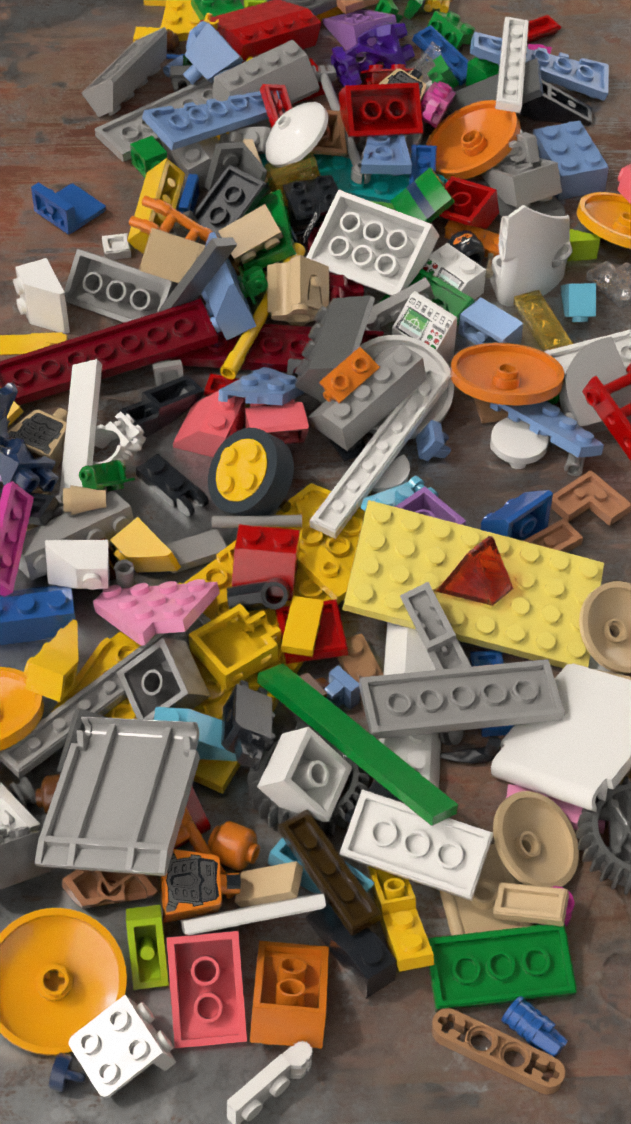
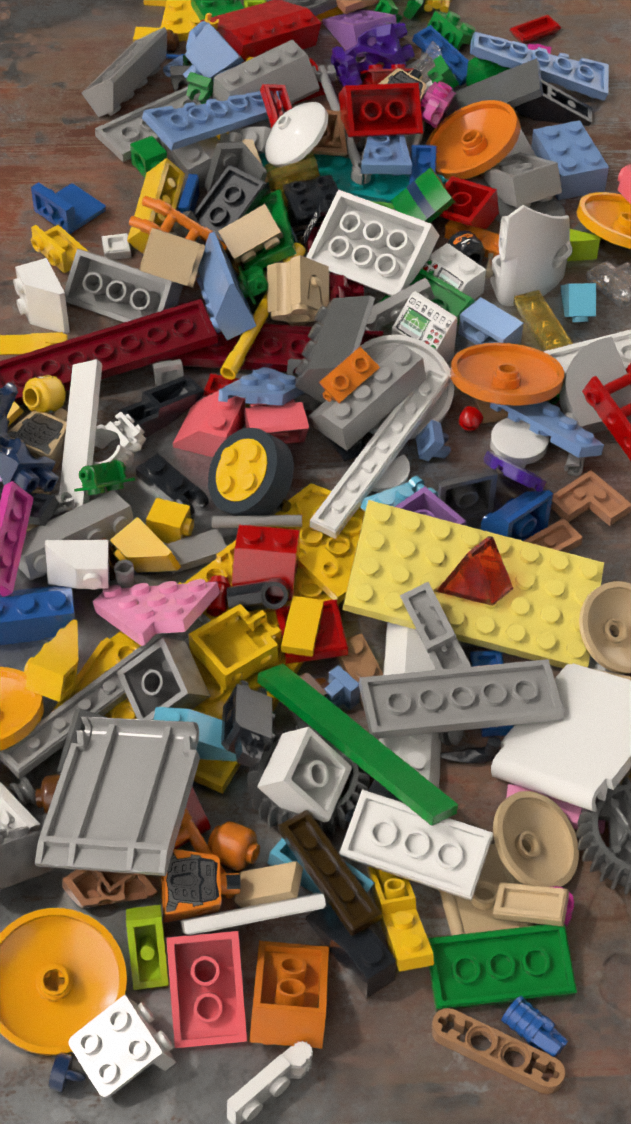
tan cone [63,485,106,515] -> none
dark grey tile [159,237,237,312] -> none
white tile [495,17,529,113] -> none
light grey tile [509,132,540,164] -> none
none -> yellow head [23,375,66,413]
none -> yellow bracket [31,225,88,273]
none -> yellow brick [146,498,194,544]
none -> green tile [186,72,214,104]
none -> red pin [207,575,231,617]
none -> flat silver slope [438,468,498,519]
none -> red hinge [459,406,484,431]
none -> dark purple tile [483,450,547,492]

